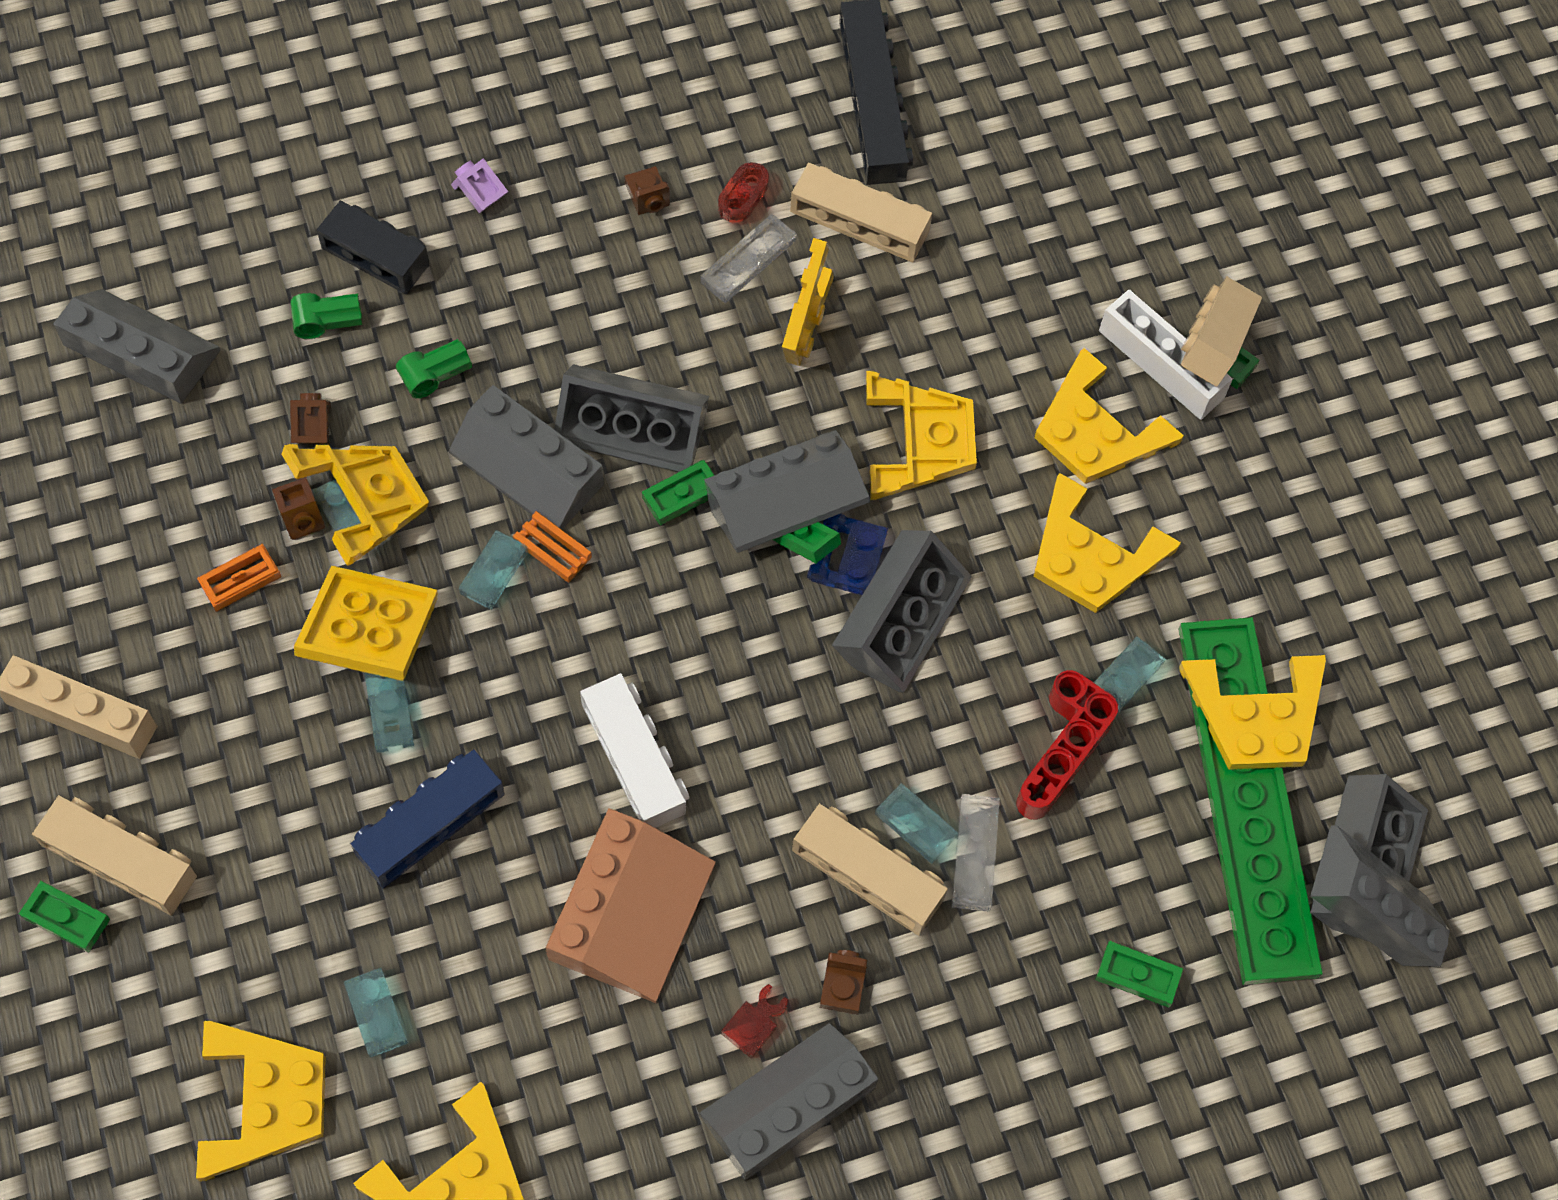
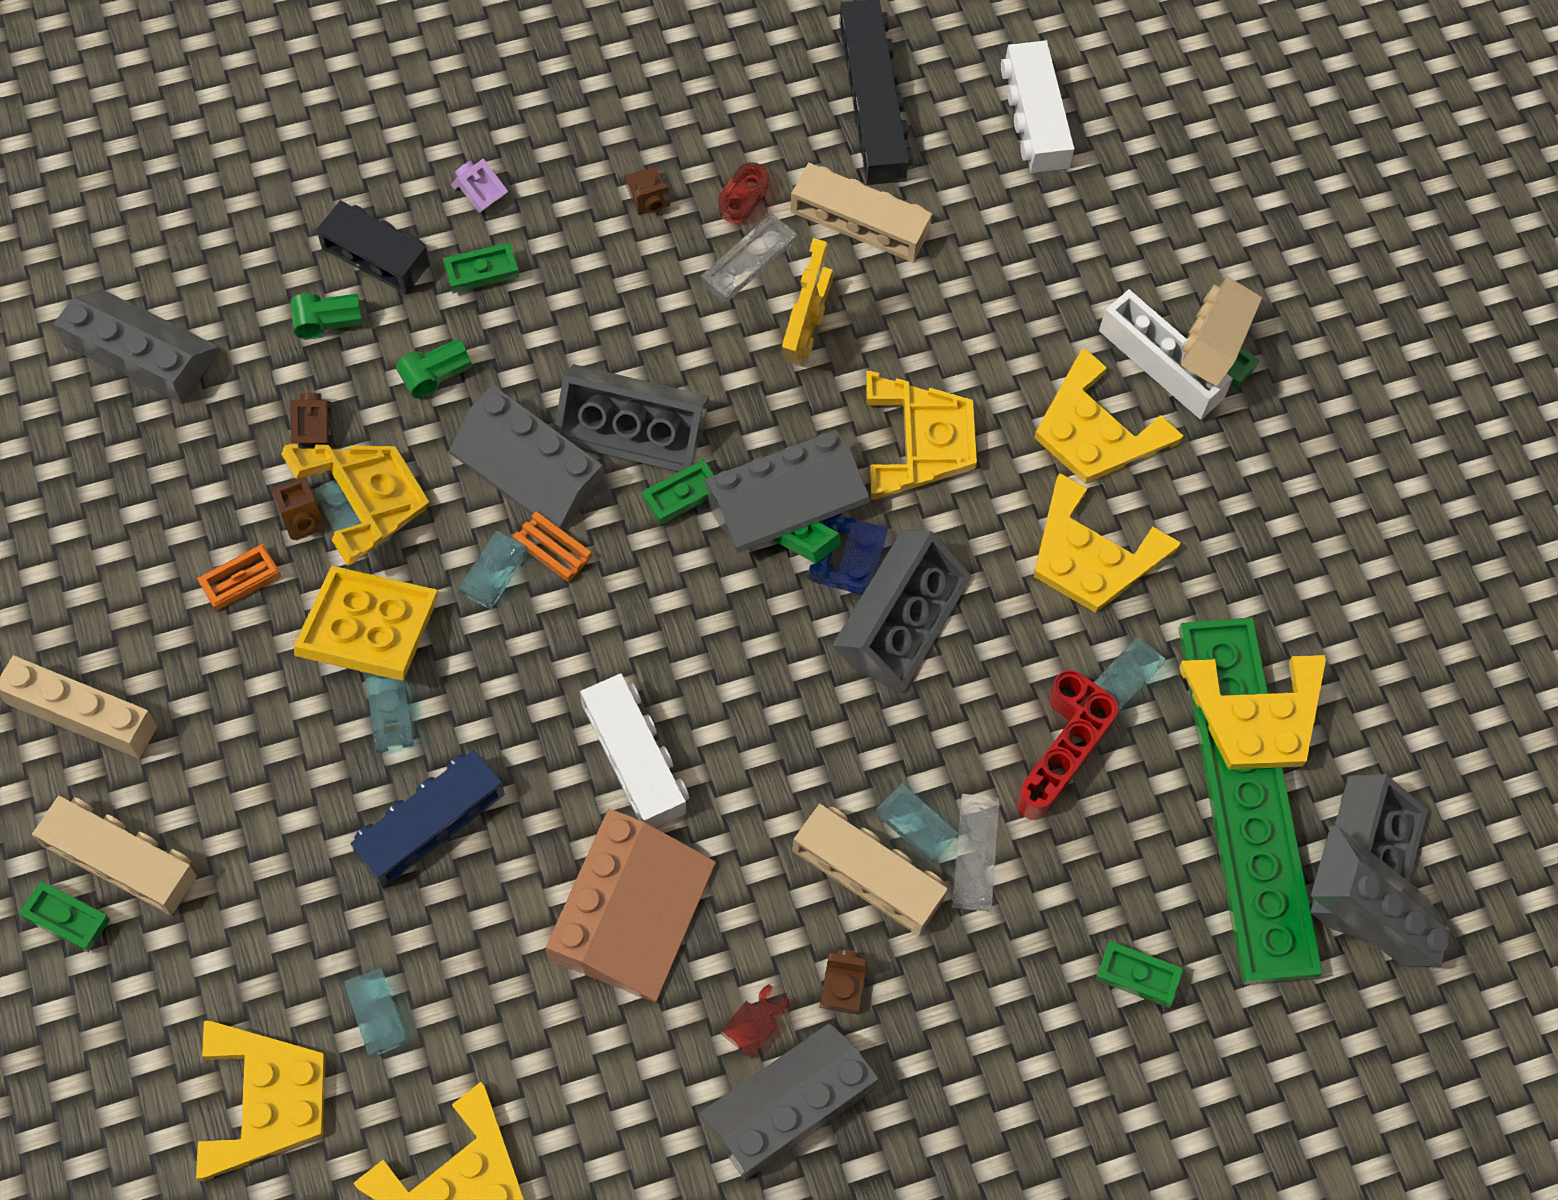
none -> green plate [443,242,519,294]
none -> white brick [1001,40,1074,173]

